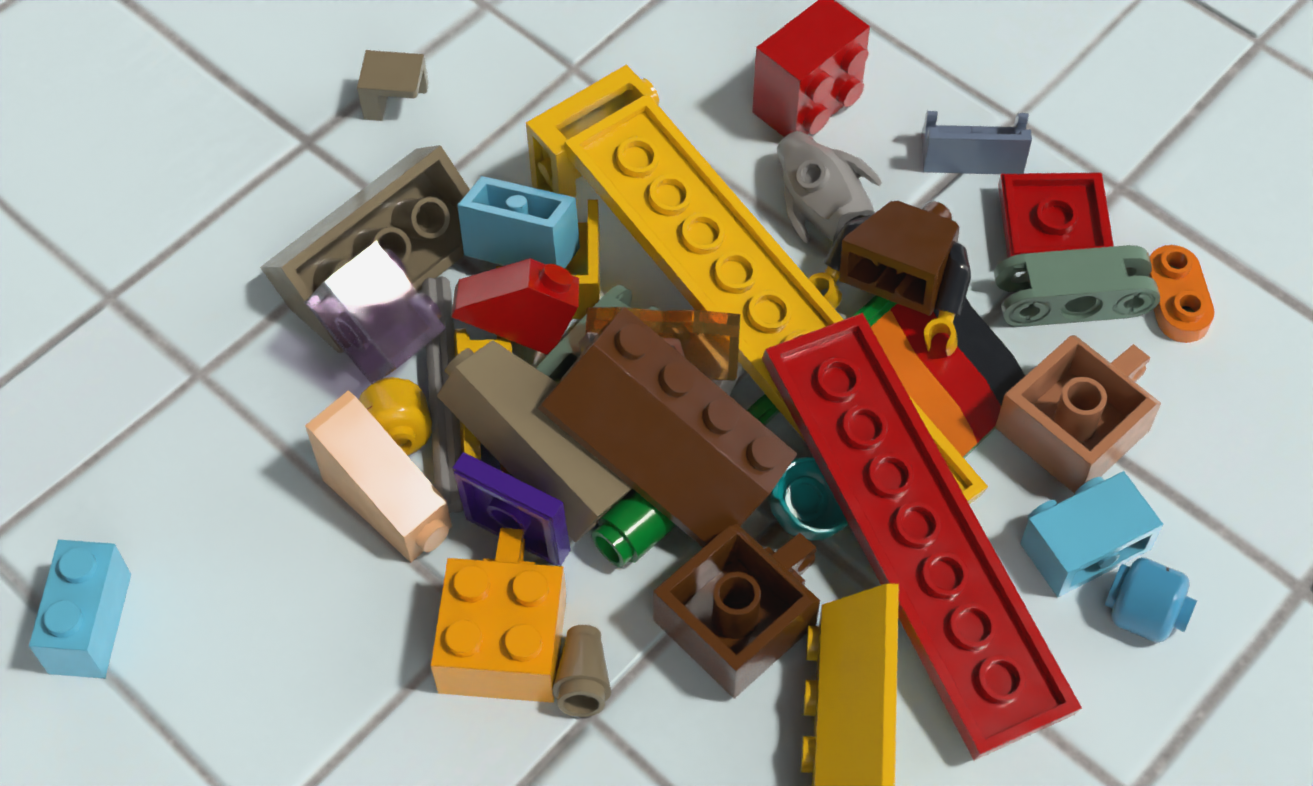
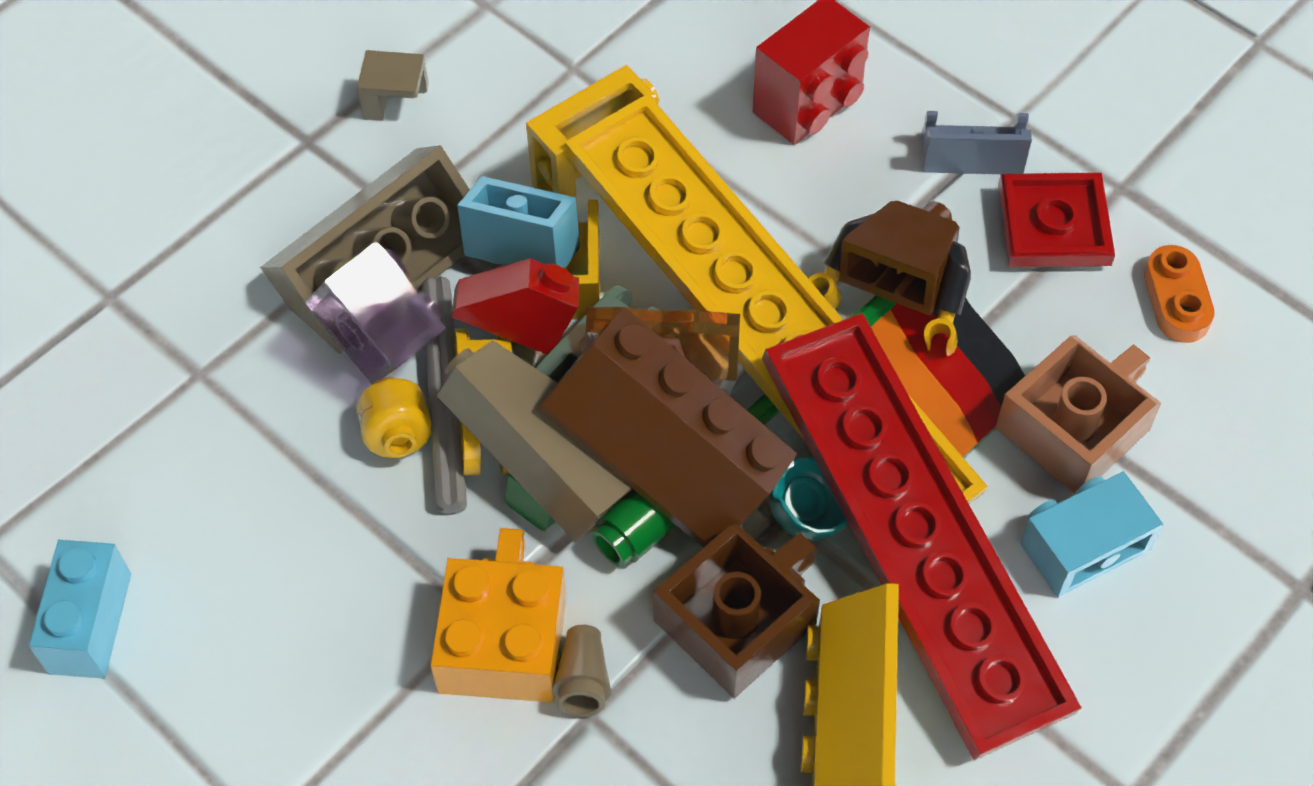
light nougat slope [305,390,452,563] -> none
dark purple plate [452,452,571,566] -> none
light grey animal [777,131,882,243] -> none
sand green piece [994,245,1160,327] -> none
dark azure head [1105,557,1198,643] -> none

